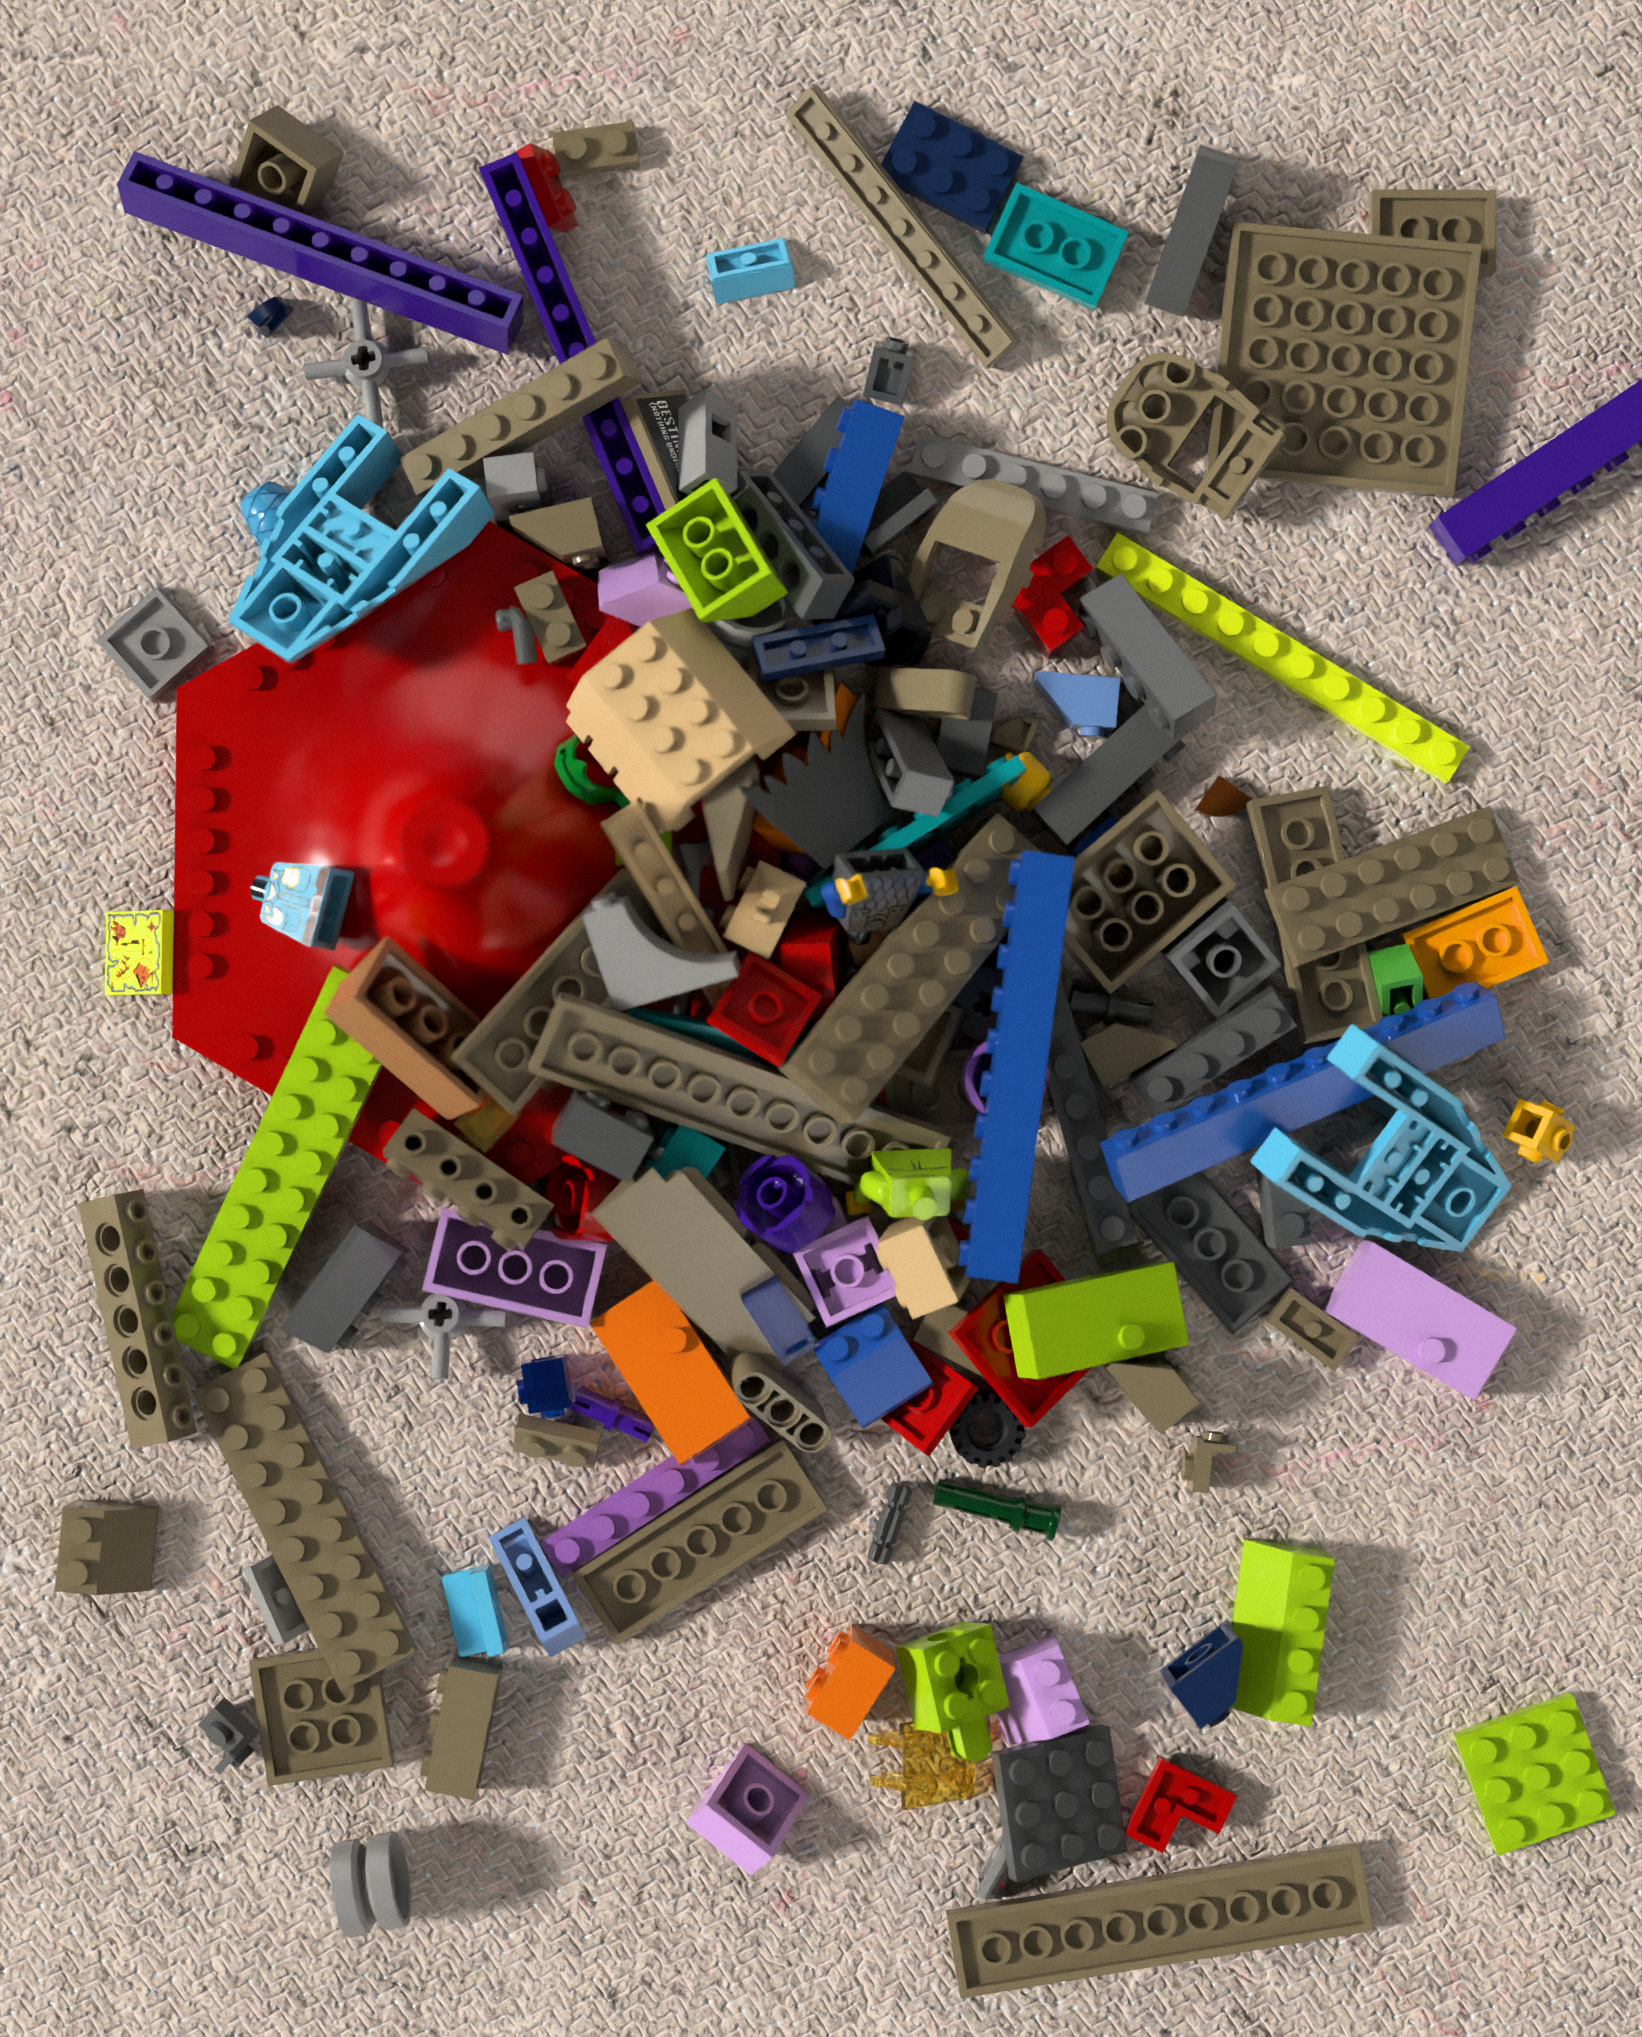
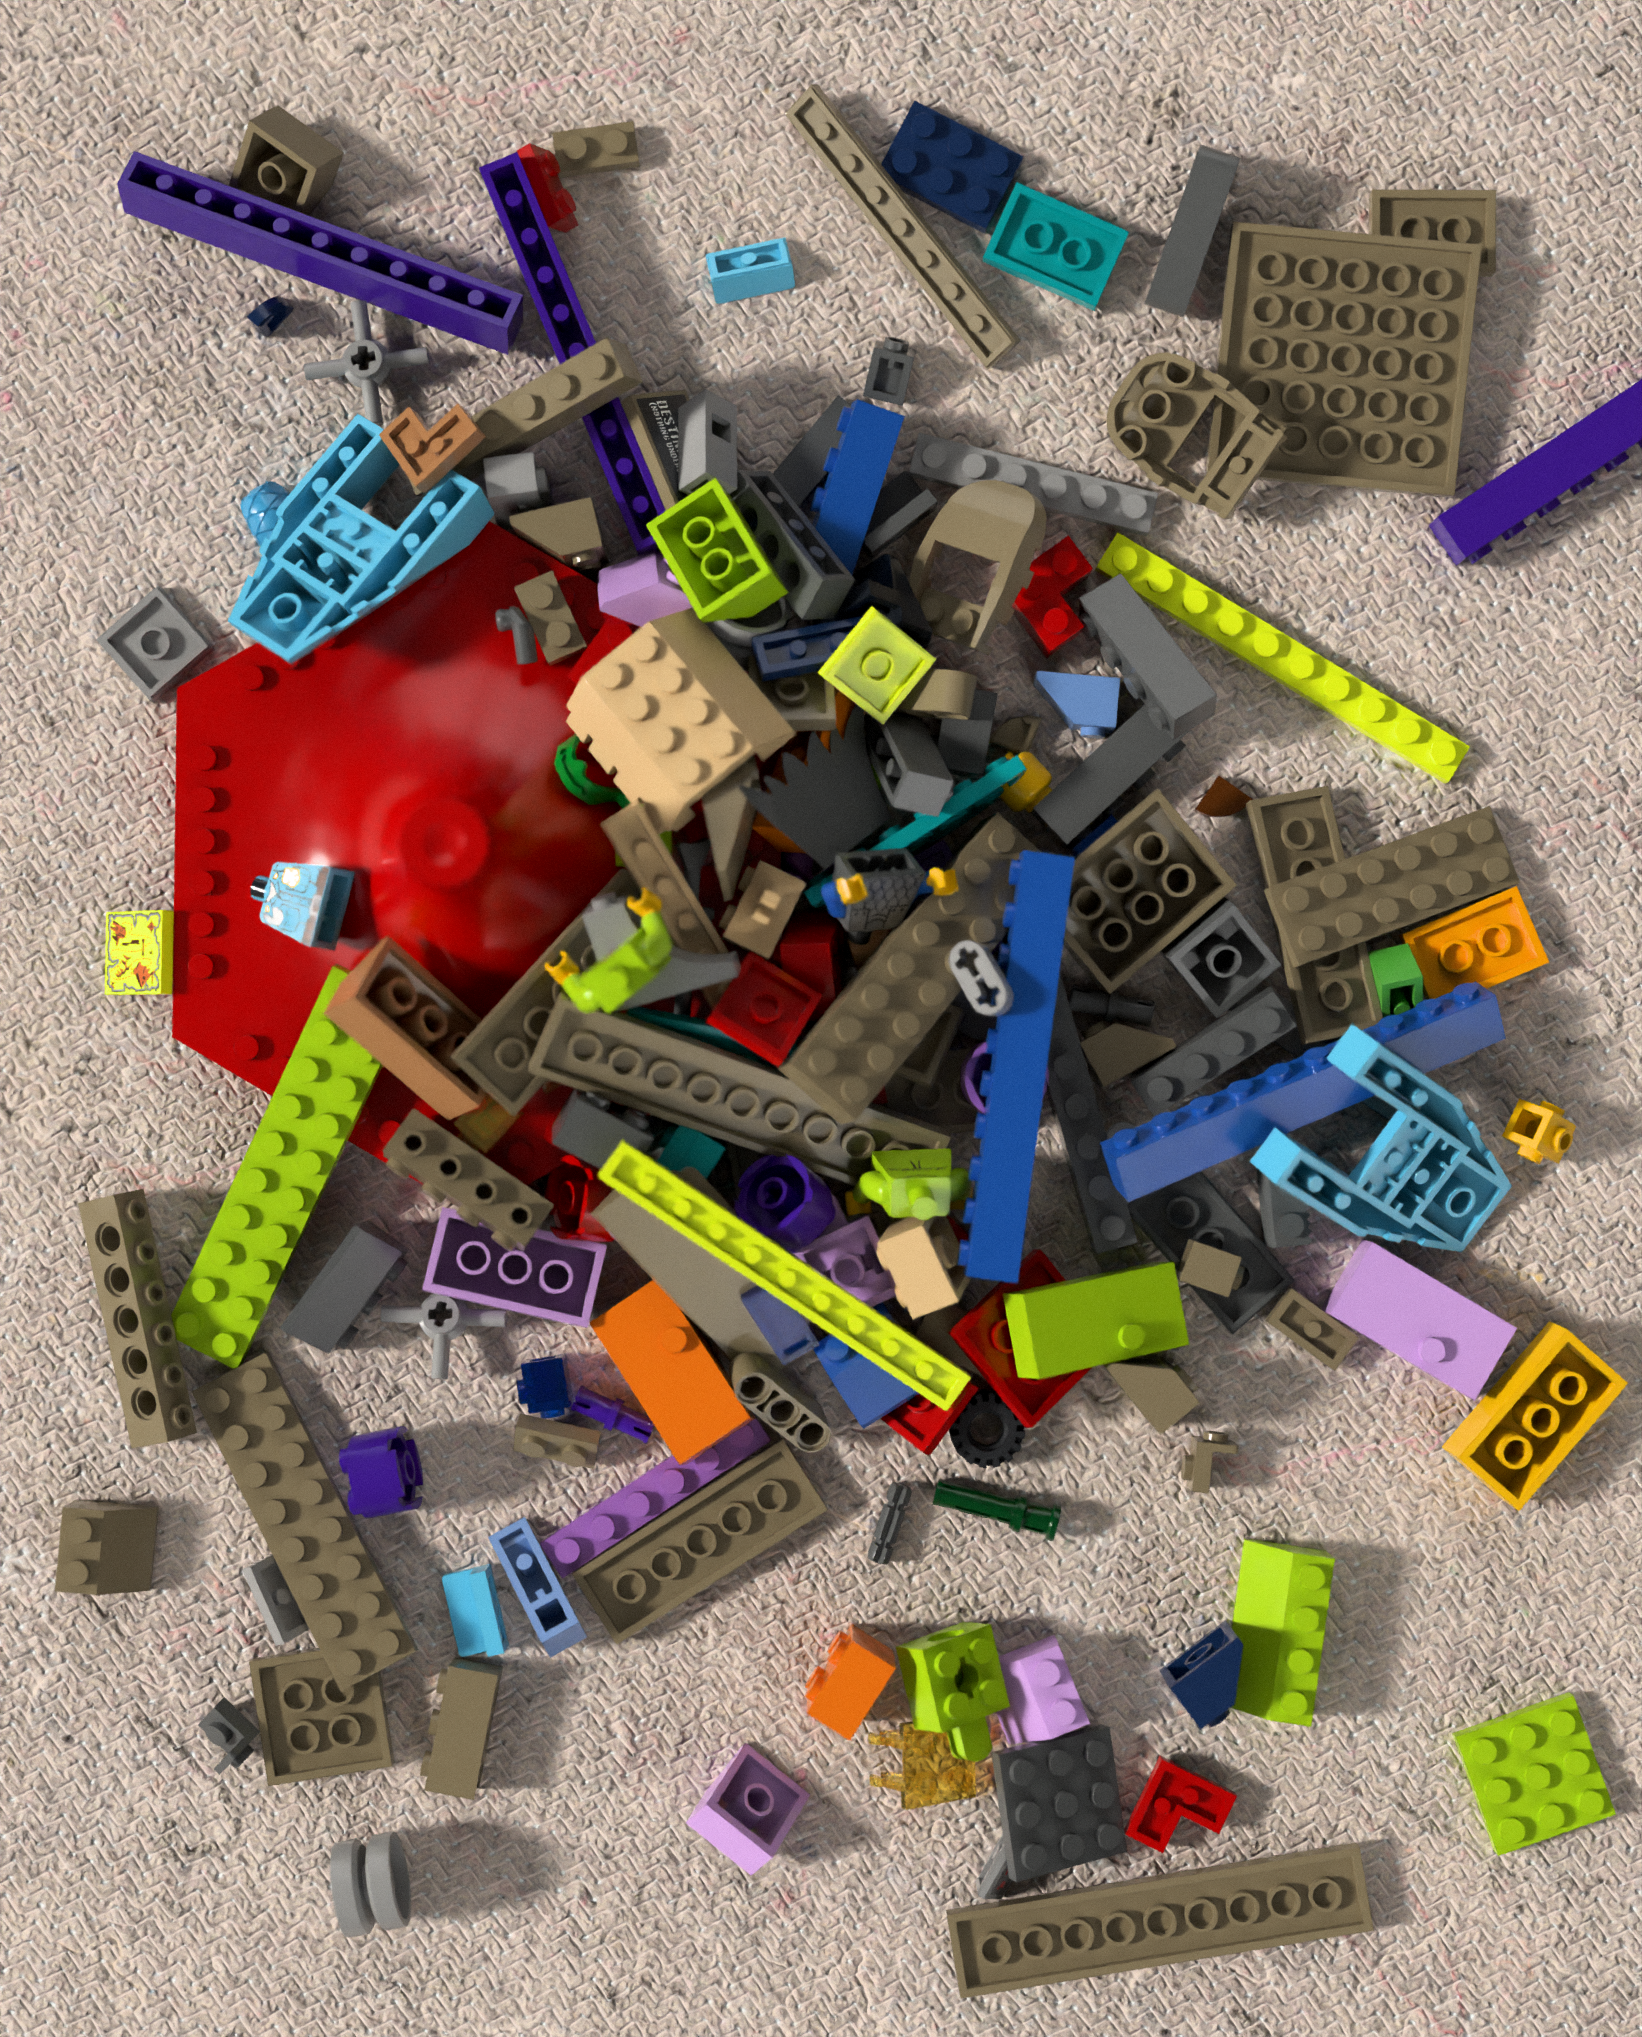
none -> dark purple brick [339,1426,423,1519]
none -> medium nougat plate [379,403,486,494]
none -> lime torso [545,886,672,1013]
none -> neon yellow plate [598,1139,971,1412]
none -> neon yellow tile [818,606,937,725]
none -> light grey beam [949,941,1013,1016]
none -> dark tan brick [1176,1239,1245,1297]
none -> yellow brick [1442,1321,1628,1511]

